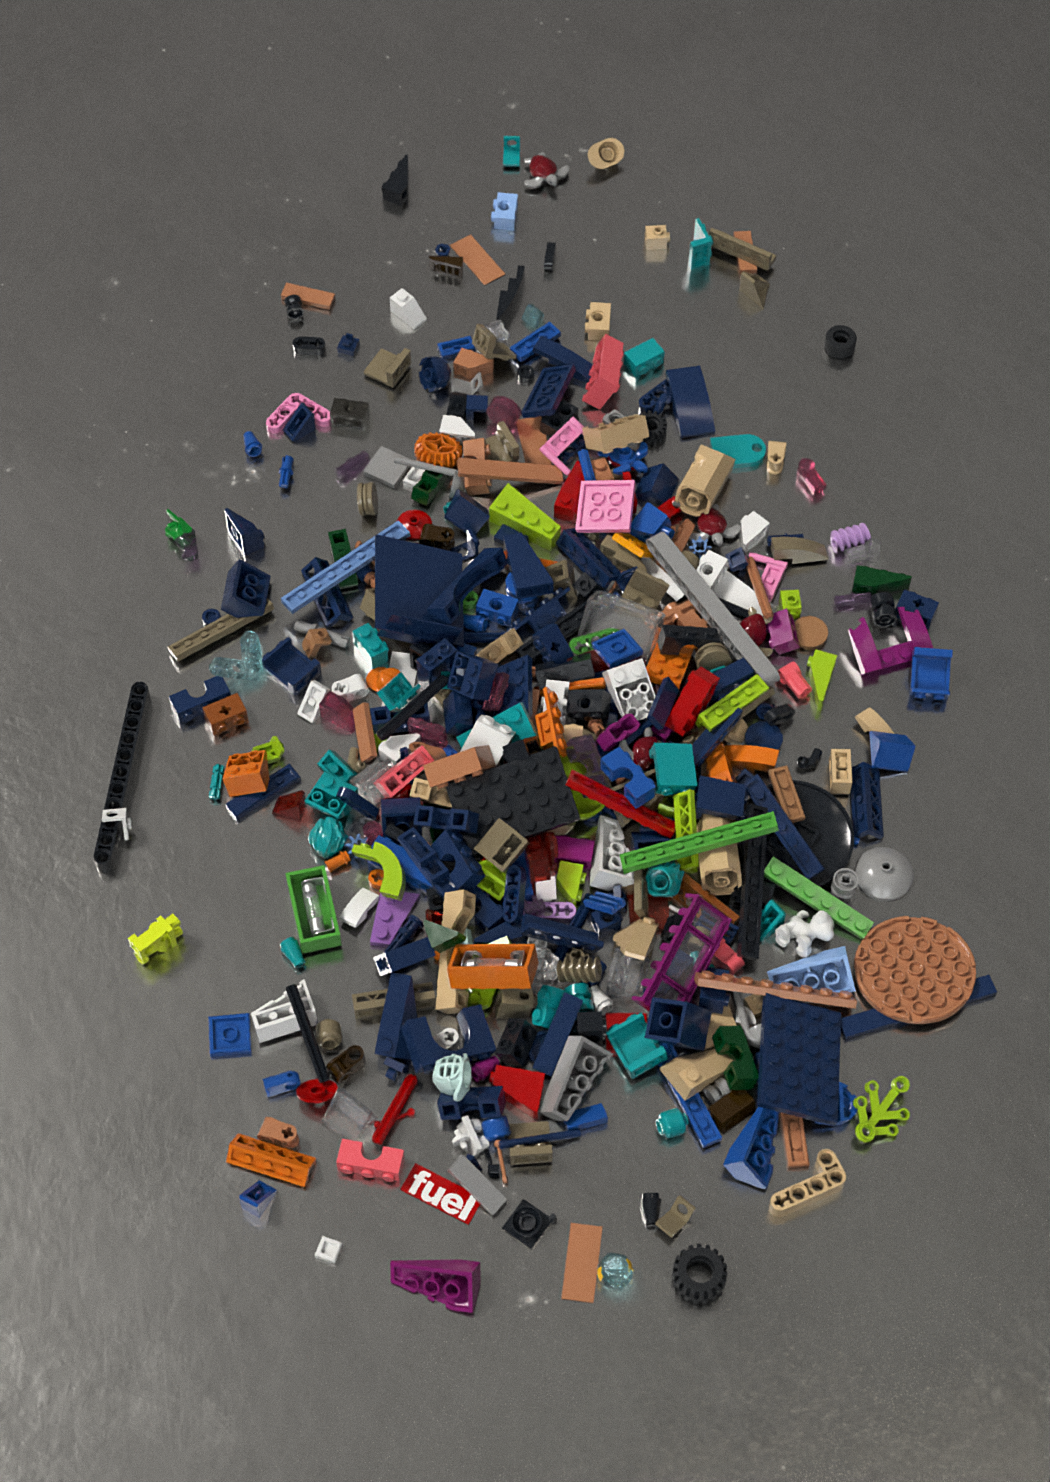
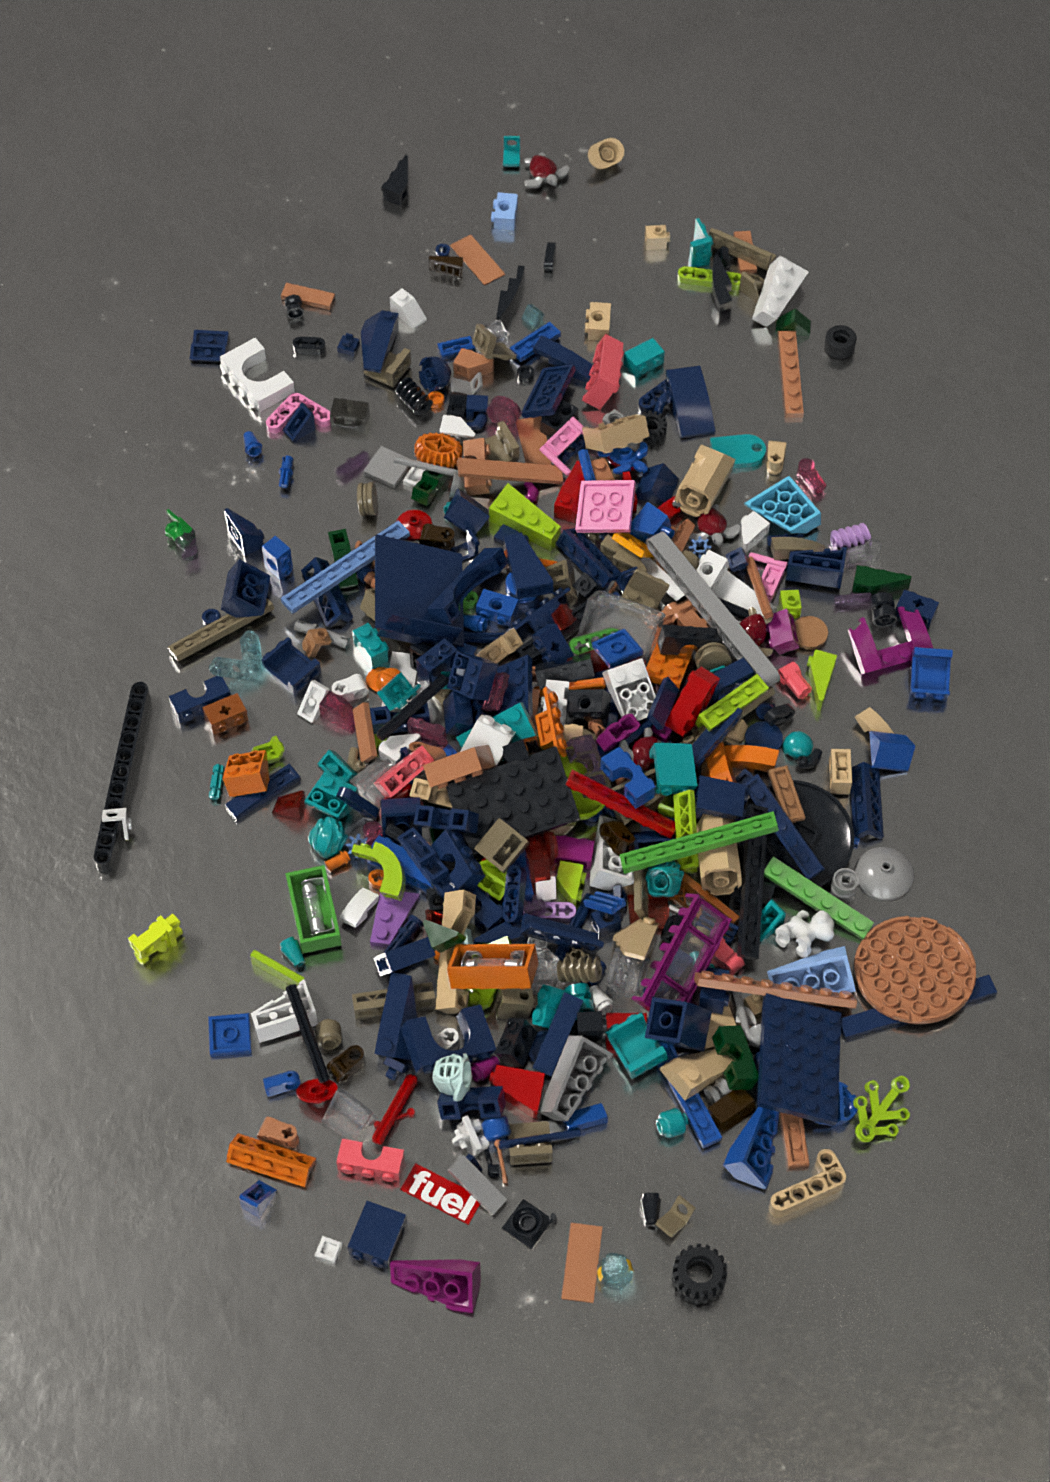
none -> dark blue slope [190,330,229,362]
none -> white arch [220,338,295,413]
none -> lime tile [250,950,304,986]
none -> blue brick [262,535,293,580]
none -> dark blue panel [347,1201,407,1268]
none -> dark blue wedge [361,310,399,373]
none -> black piece [396,377,433,416]
none -> orange tile [428,391,445,409]
none -> dark blue arm [466,413,488,431]
none -> magenta arm [524,482,539,503]
none -> clear red tile [551,604,577,630]
none -> dark brown piece [599,820,635,856]
none -> lime beam [677,266,741,290]
none -> black slope [712,255,733,313]
none -> black tile [713,246,733,269]
none -> medium azure wedge [744,476,821,534]
none -> white wedge [752,256,808,327]
none -> dark green slope [775,308,811,336]
none -> nougat plate [778,331,804,418]
none -> teal hair [782,731,814,760]
none -> dark blue wedge [786,547,847,588]

